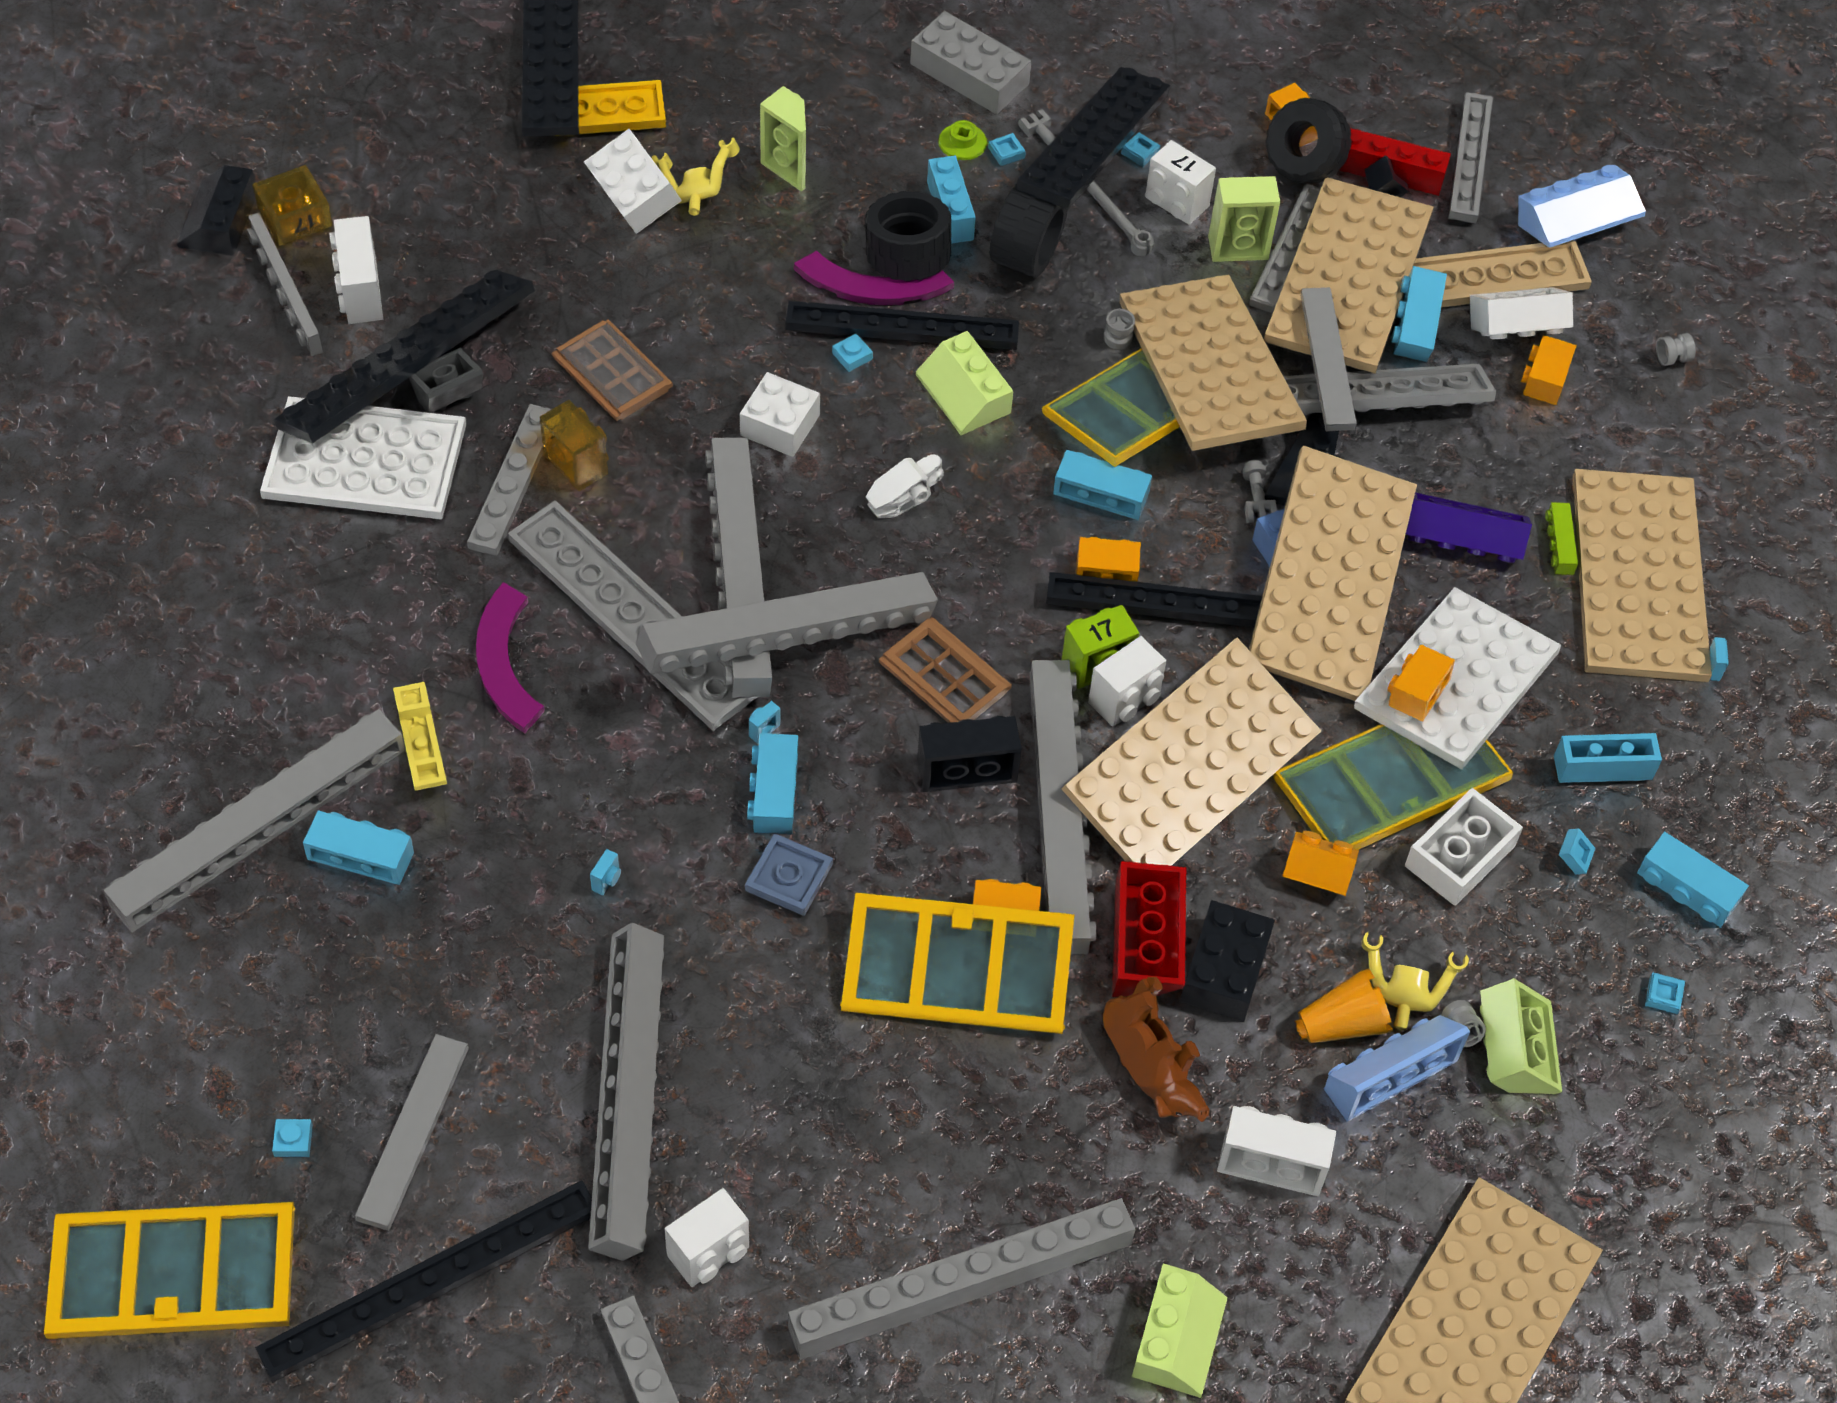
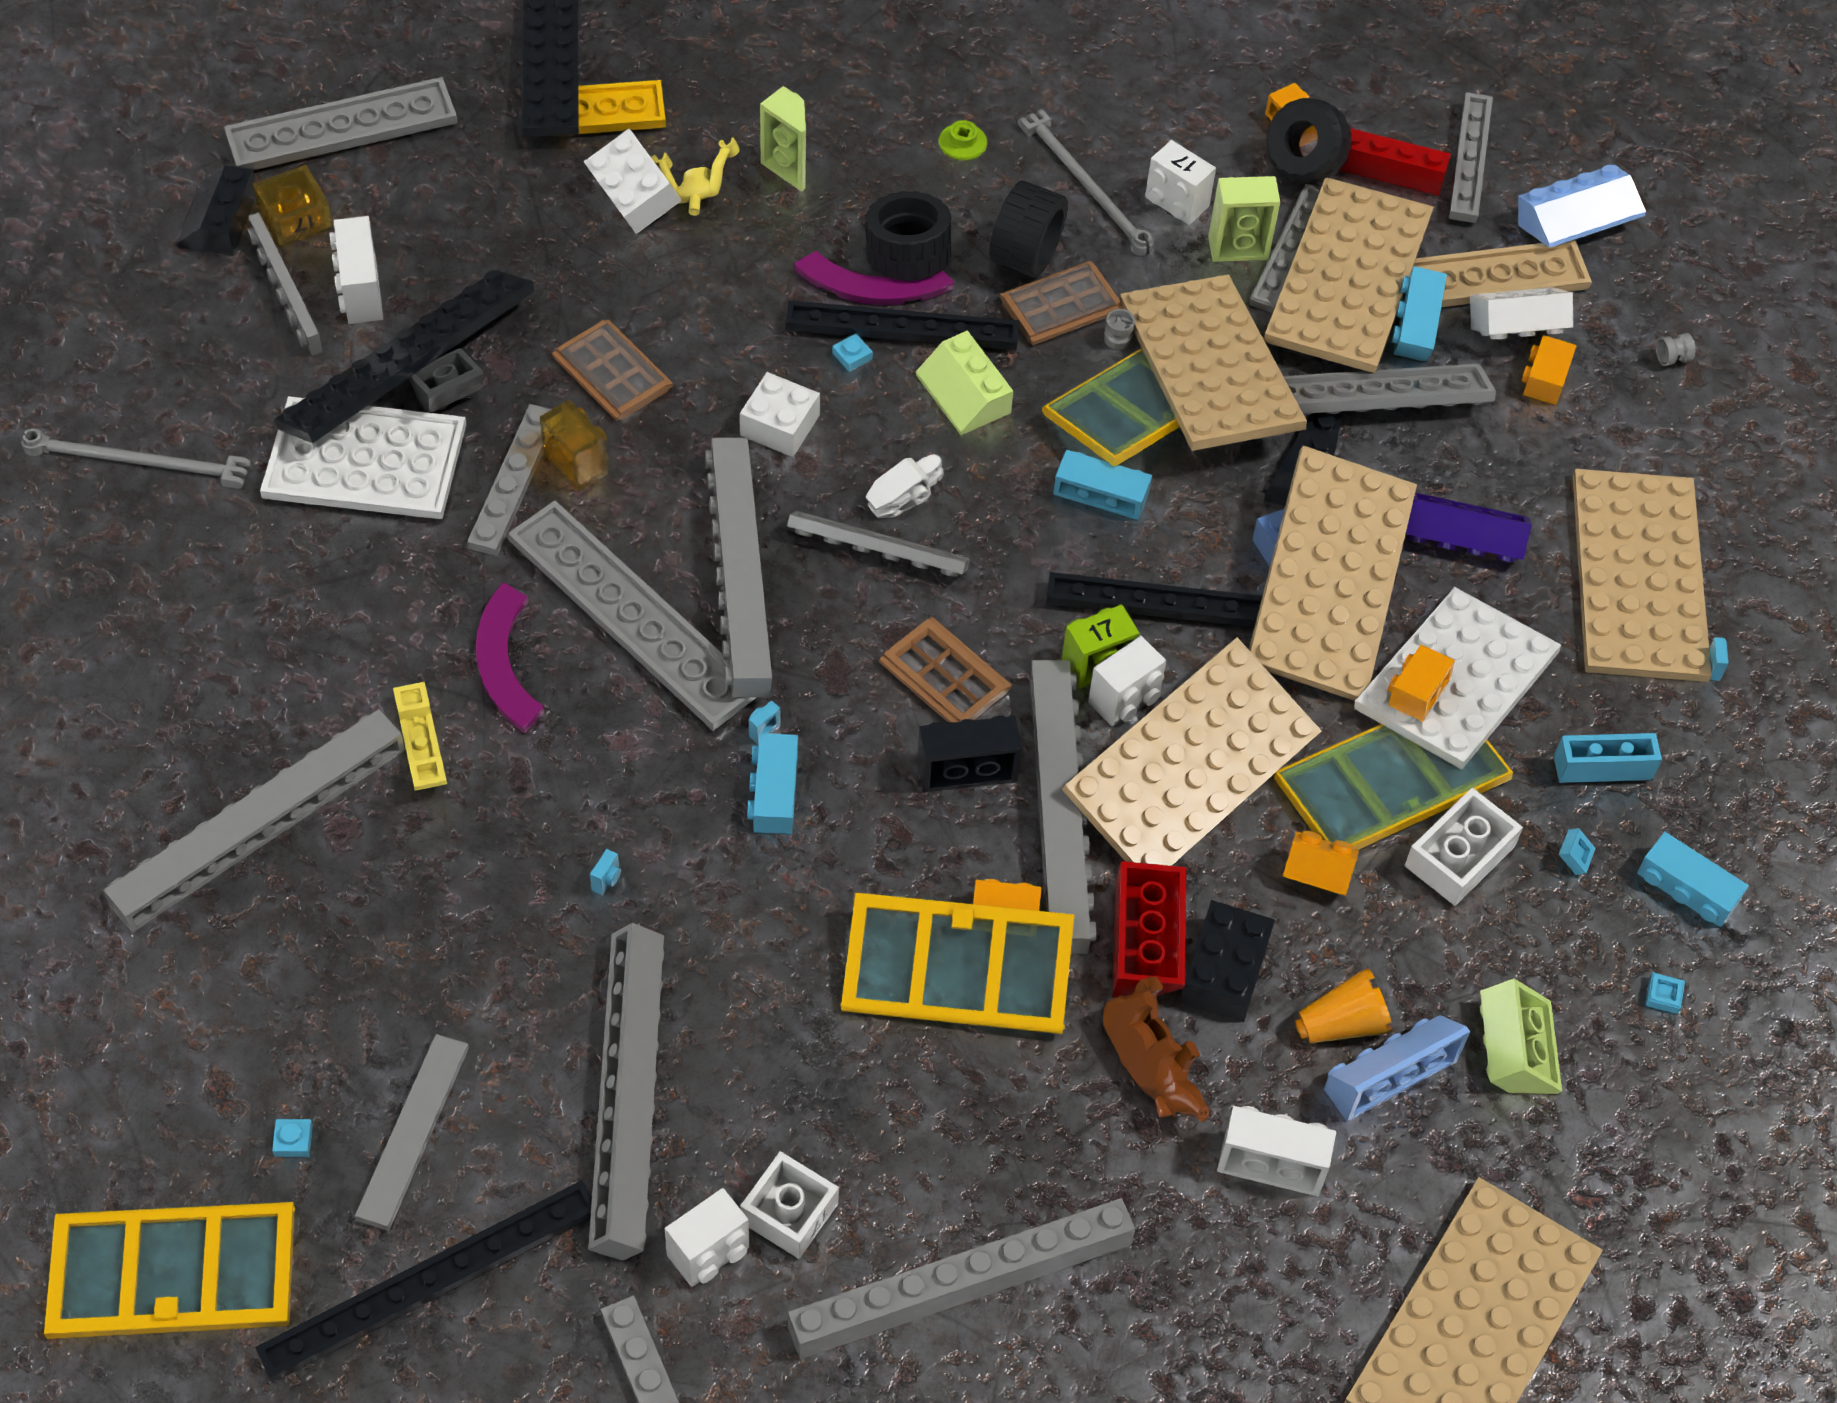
medium azure brick [303,810,414,885] -> none
light grey brick [635,572,938,674] -> none
sand blue plate [745,833,833,916] -> none
light grey brick [910,11,1031,115] -> none
medium azure brick [927,155,976,244] -> none
medium azure tile [988,133,1026,166] -> none
black plate [1016,67,1170,209] -> none
light orange brick [1076,537,1141,582] -> none
medium azure tile [1121,132,1160,167] -> none
yellowish green slope [1132,1263,1228,1398] -> none
light grey hinge [1242,460,1277,523] -> none
light grey tile [1300,287,1357,431] -> none
light yellow piece [1362,932,1469,1030] -> none
black panel [1364,156,1410,197] -> none
light grey wheel [1441,1000,1486,1047] -> none
lime piece [1545,502,1578,575] -> none
none -> light grey hinge [21,428,251,489]
none -> light grey plate [224,77,458,170]
none -> white brick [740,1151,839,1259]
none -> light grey plate [787,511,970,577]
none -> clear piece [1000,261,1124,346]

